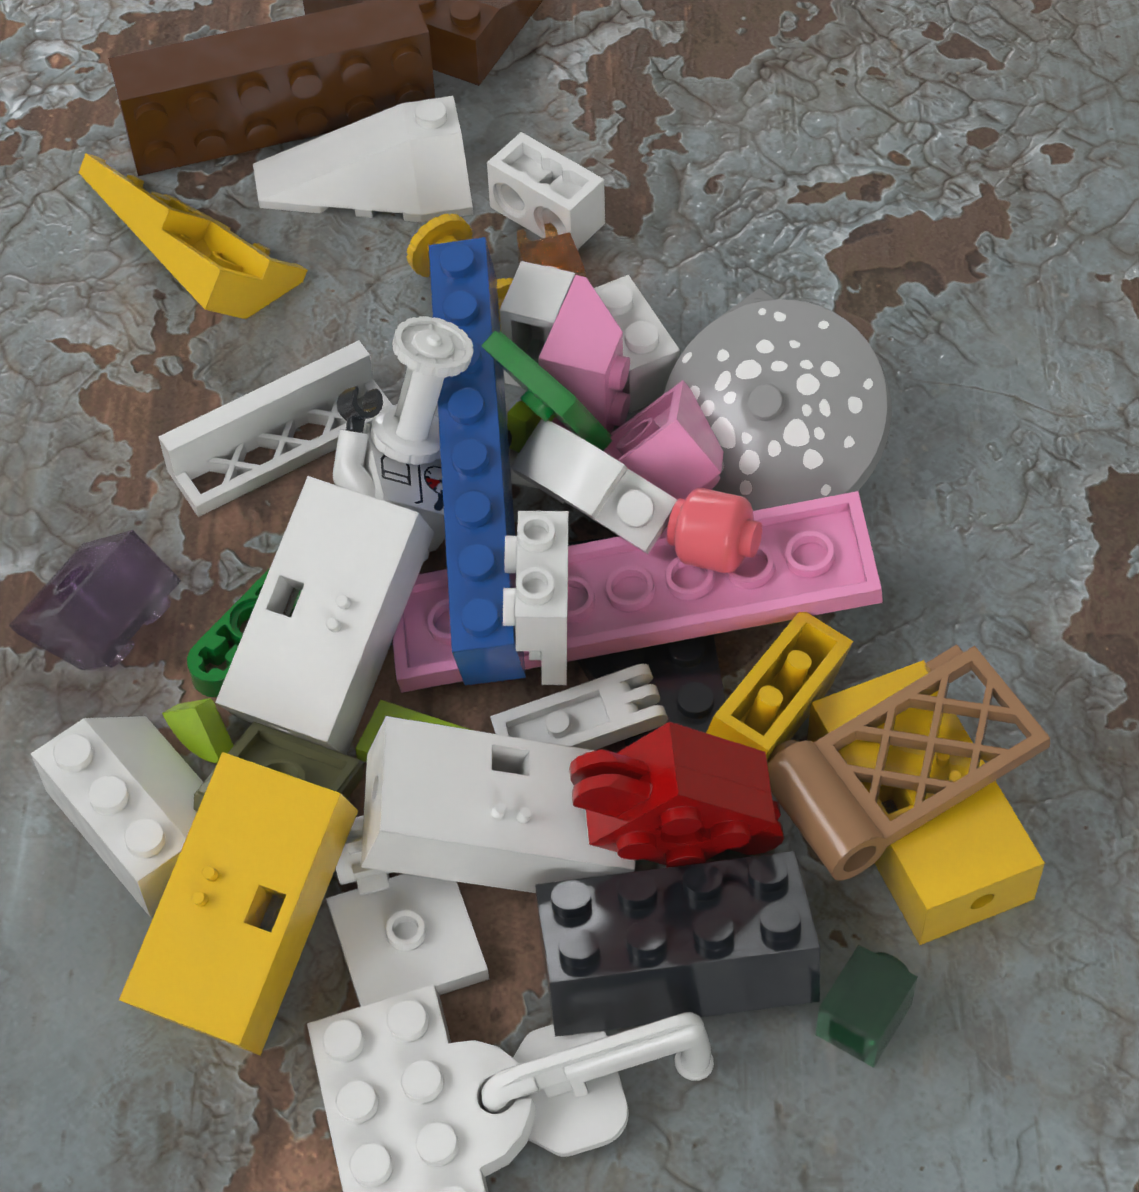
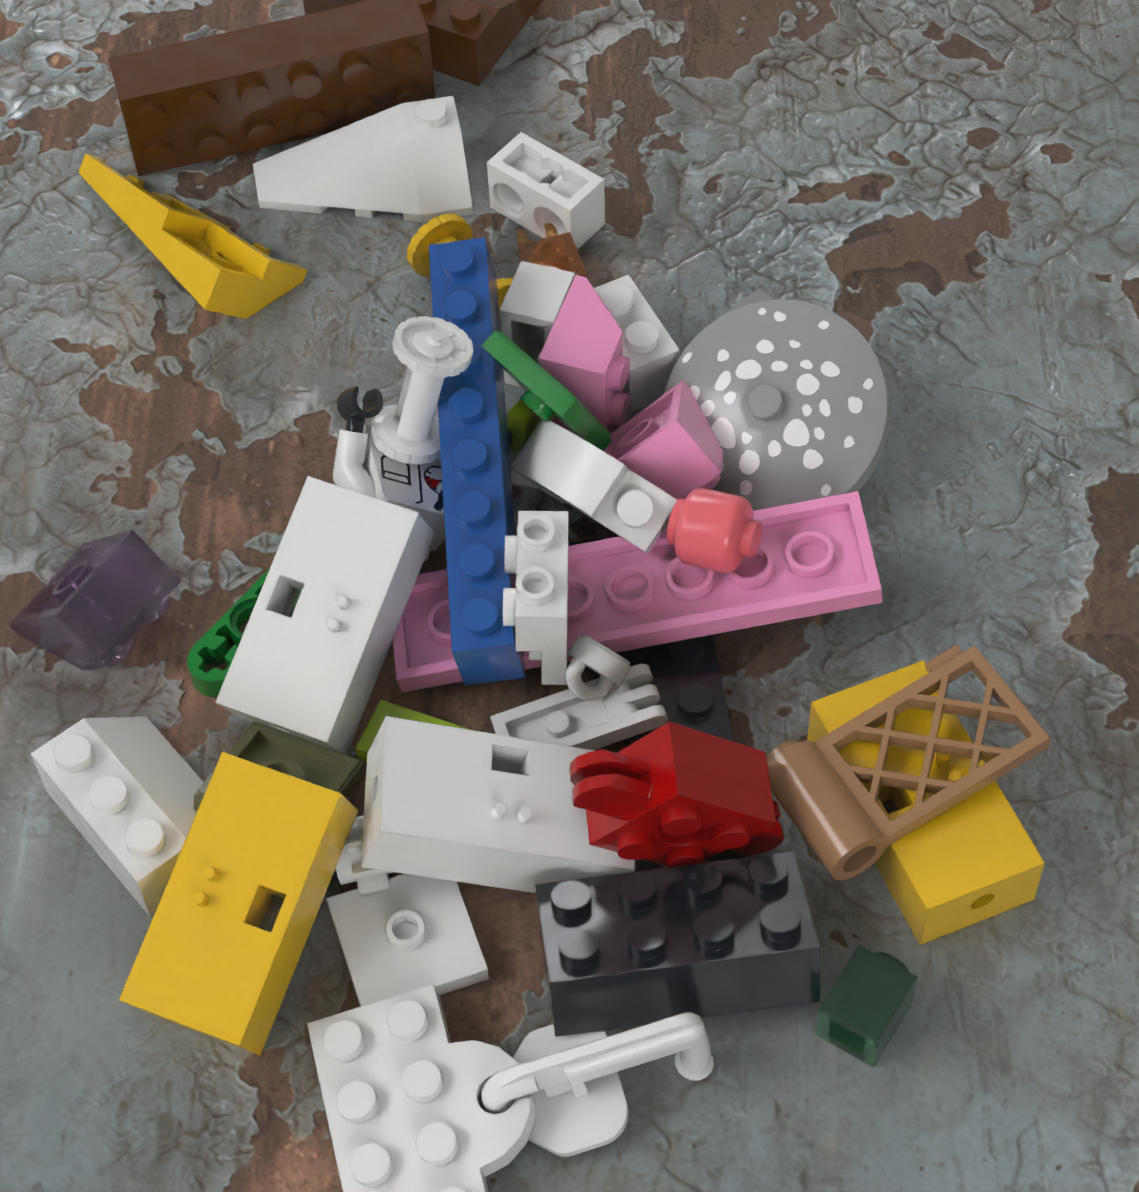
white fence [158,340,392,517] -> none
lime tile [162,698,234,763] -> none
yellow brick [706,612,854,761] -> none
none -> white tile [565,634,632,701]

